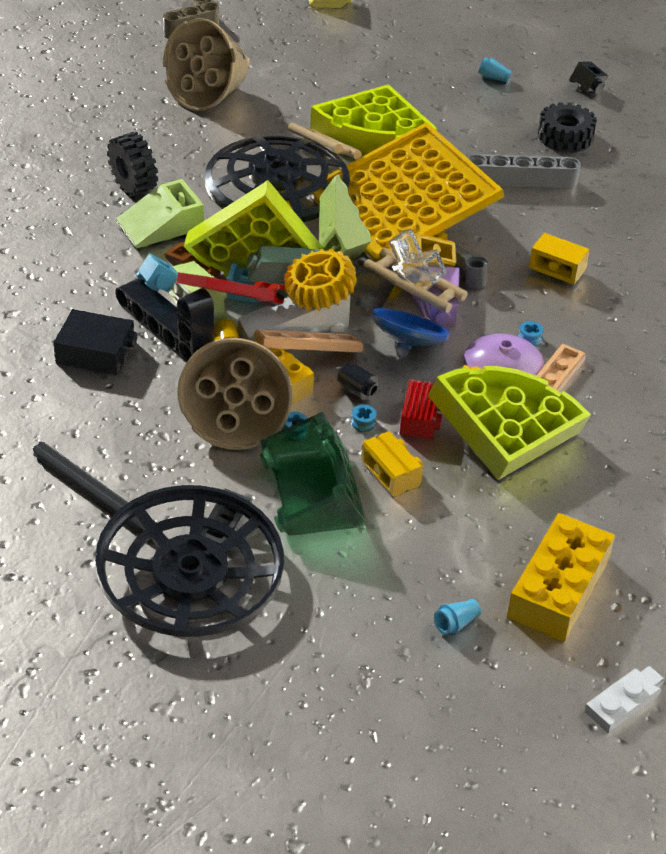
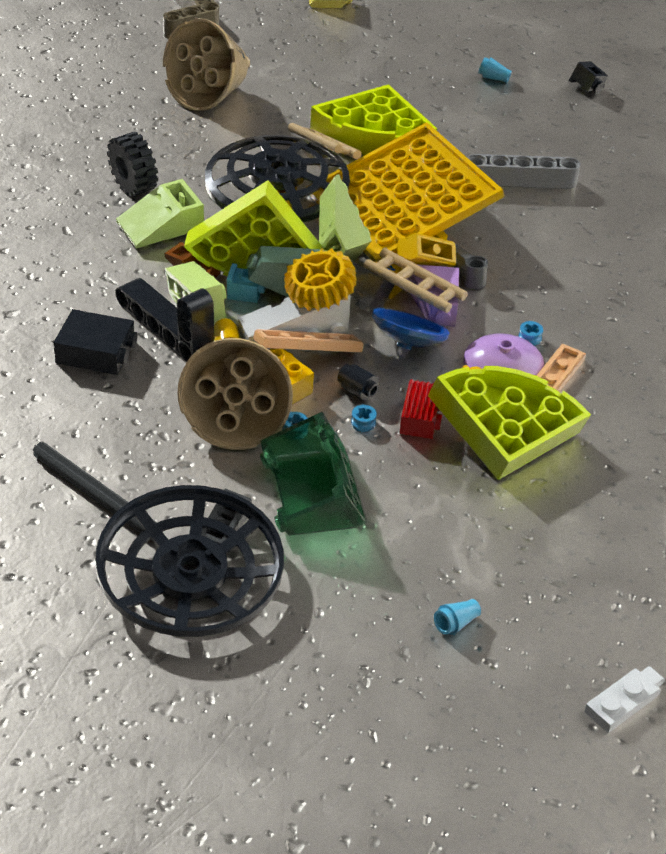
medium azure brick [136,253,178,293] -> none
red tile [176,272,286,305] -> none
yellow brick [361,431,424,497] -> none
clear brick [389,229,447,287] -> none
yellow brick [507,513,615,642] -> none
yellow brick [528,233,590,284] -> none
black tyre [538,102,597,152] -> none

